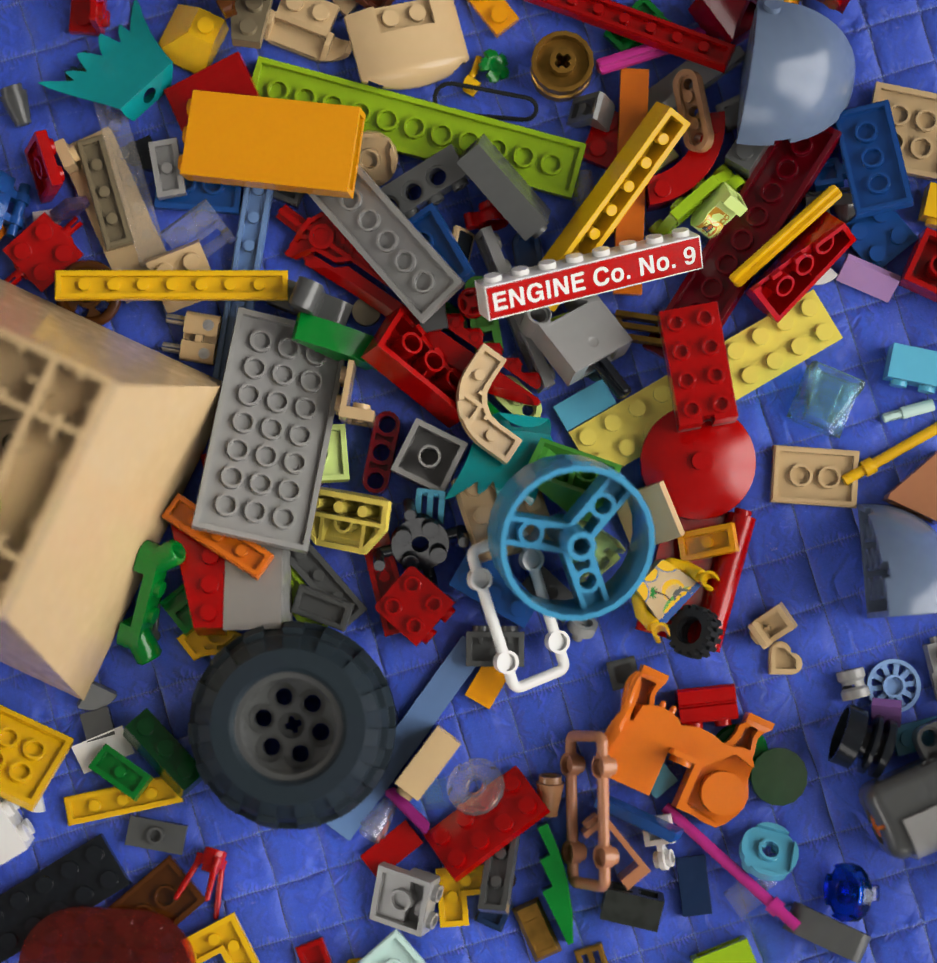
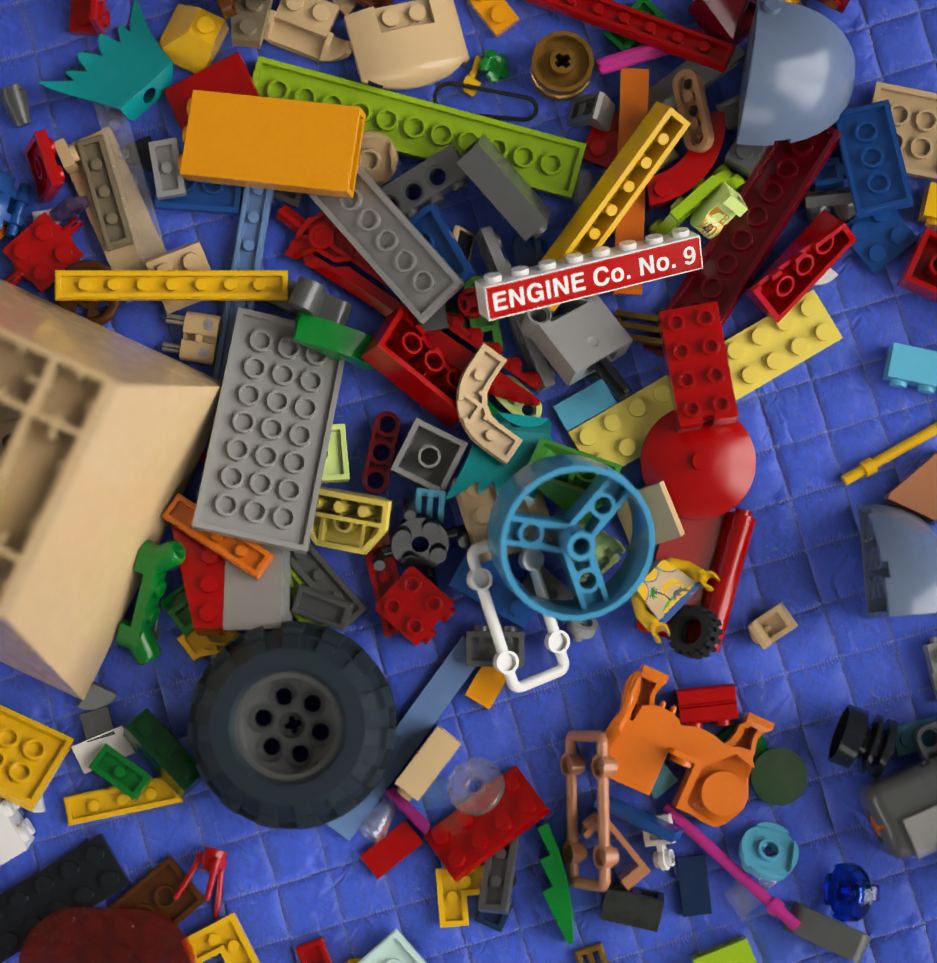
dark grey plate [125,815,189,855] -> none
clear plate [160,199,236,258] -> none
tan bracket [334,360,376,428] -> none
dark tan tile [352,299,381,327] -> none
light grey plate [369,862,444,937] -> none
red piece [463,200,509,231] -> none
pearl gold tile [512,897,562,962] -> none
medium nougat cone [536,773,564,817] -> none
dark grey tile [606,656,638,691] -> none
light orange plate [677,522,740,562] -> none
yellow axle [729,185,842,287] -> none
tan tile [768,641,803,675] -> none
tan tile [769,445,860,508] -> none
clear light blue piece [786,361,866,439] -> none
lavender tile [836,253,901,303] -> none
light grey wheel [836,667,870,701] -> none
light blue wheel [866,659,921,712] -> none
medium lavender tile [871,698,902,728] -> none
light aqua pin [882,399,935,423] -> none

